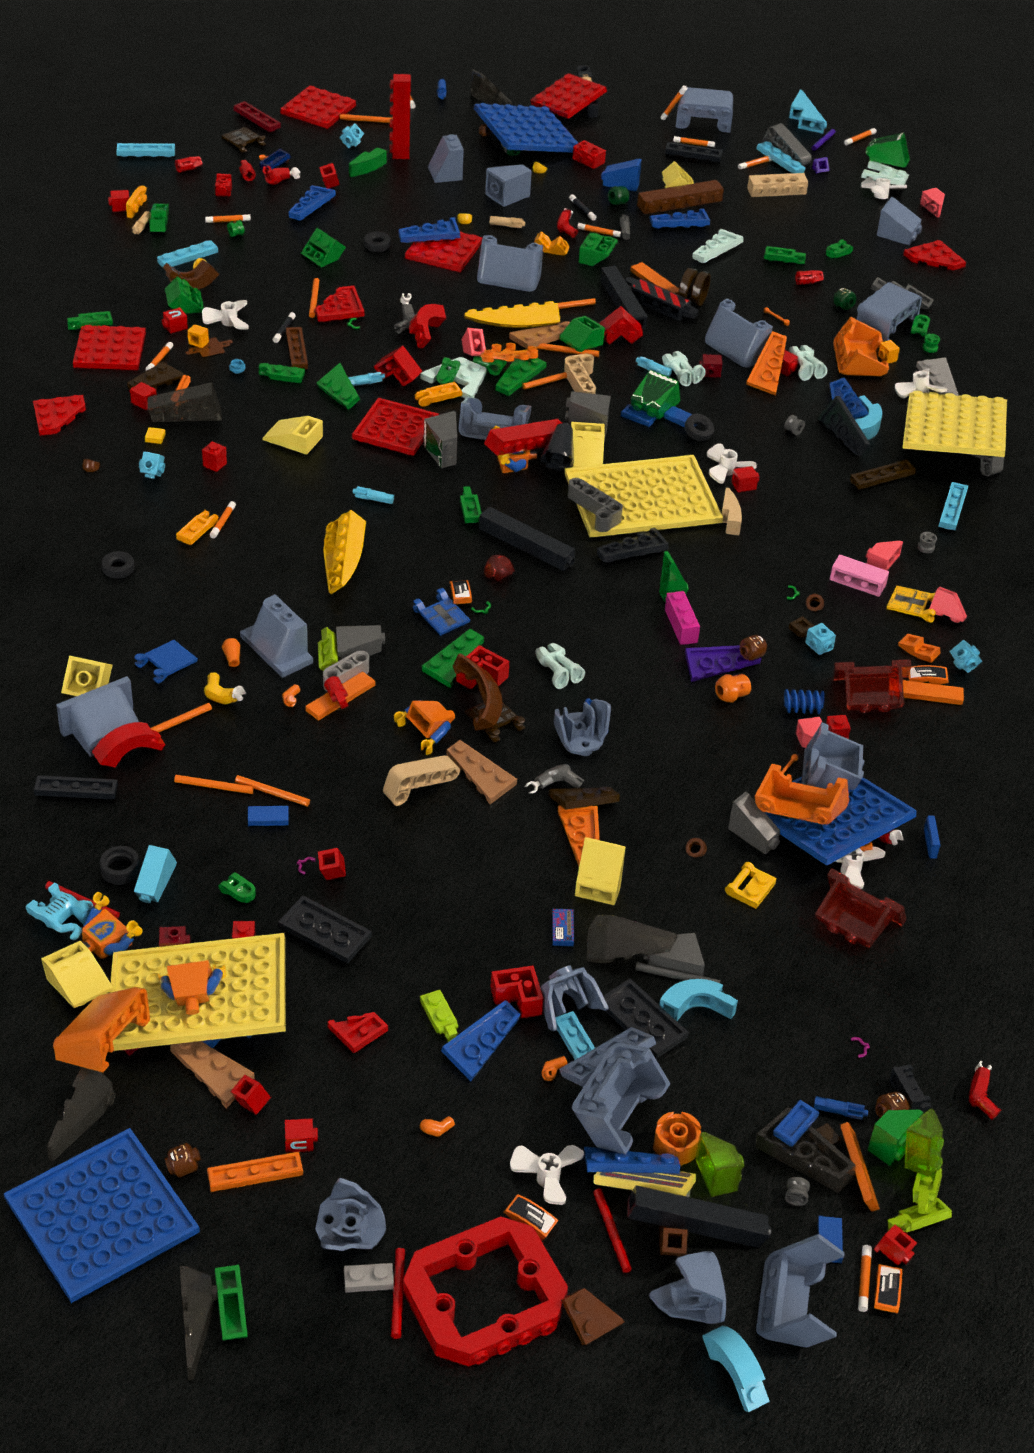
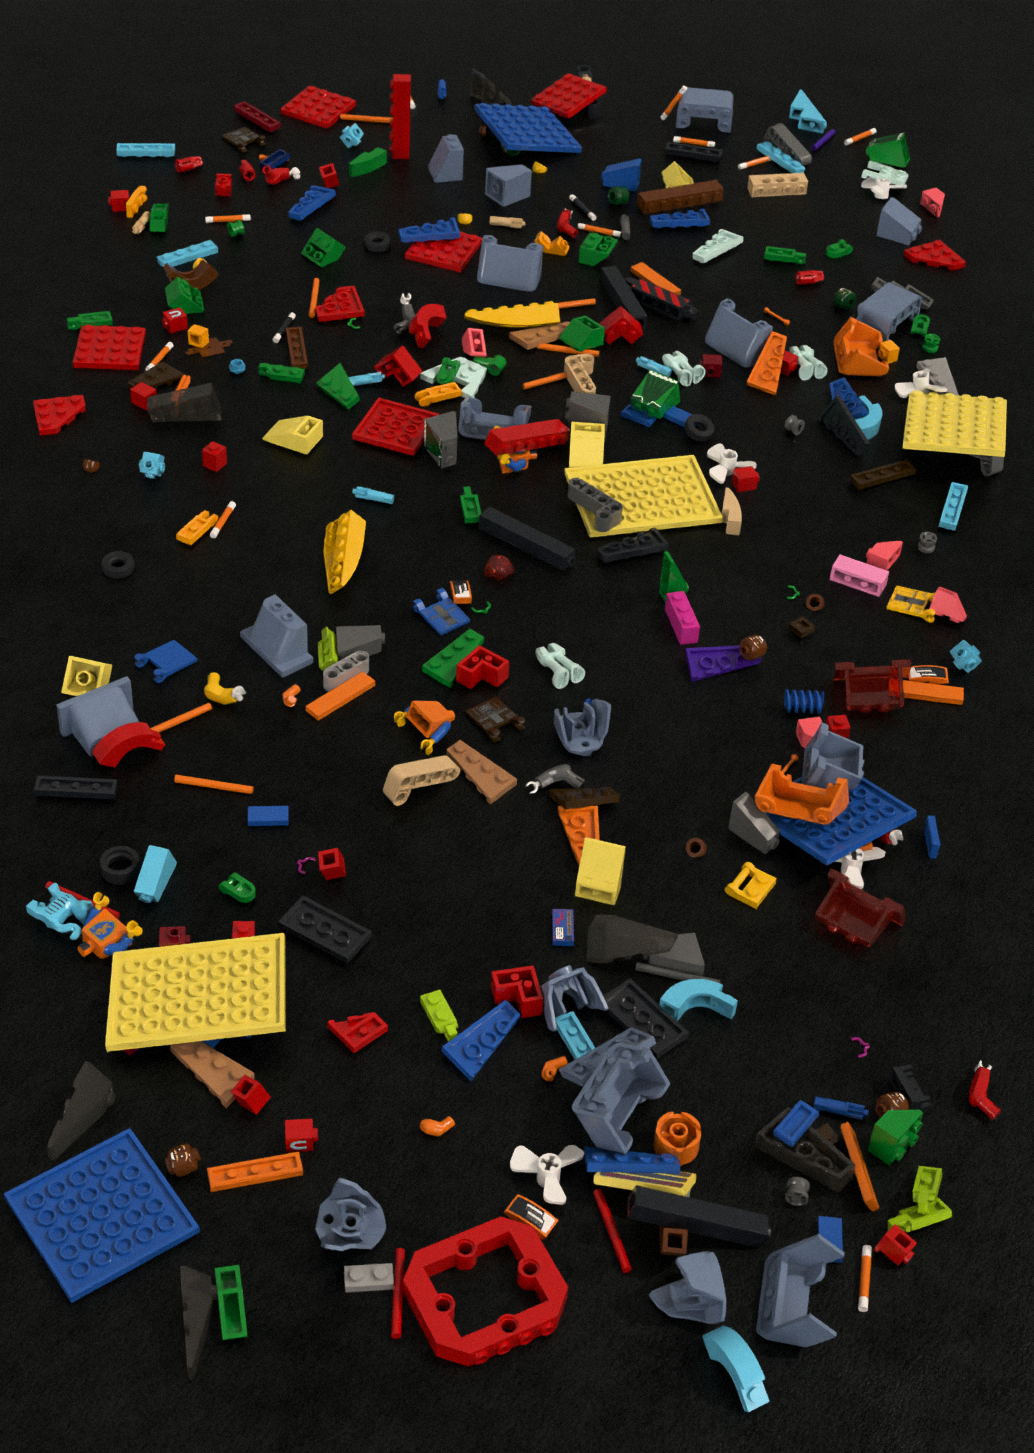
light yellow slope [41,941,114,1008] -> none
orange windscreen [53,987,150,1072] -> none
yellow tile [145,427,166,444] -> none
orange torso [157,960,226,1015] -> none
white piece [202,300,249,329] -> none
orange cone [222,638,240,667] -> none
orange bar [235,775,310,807] -> none
red hinge [324,676,348,709] -> none
reddish brown windscreen [453,654,502,730] -> none
orange plant [480,343,538,362] -> none
green wing [496,358,547,396] -> none
black cone [541,423,574,471] -> none
reddish brown wing [561,1288,624,1345] -> none
red brick [573,140,606,169] -> none
dark brown wheel [678,268,711,306] -> none
clear neon green slope [695,1132,744,1197] -> none
orange piece [715,674,751,703] -> none
medium azure brick [805,623,836,655] -> none
dark purple slope [812,157,830,173] -> none
slope [874,1264,902,1313] -> none
orange slope [898,634,940,663] -> none
clear neon green slope [905,1109,944,1177] -> none

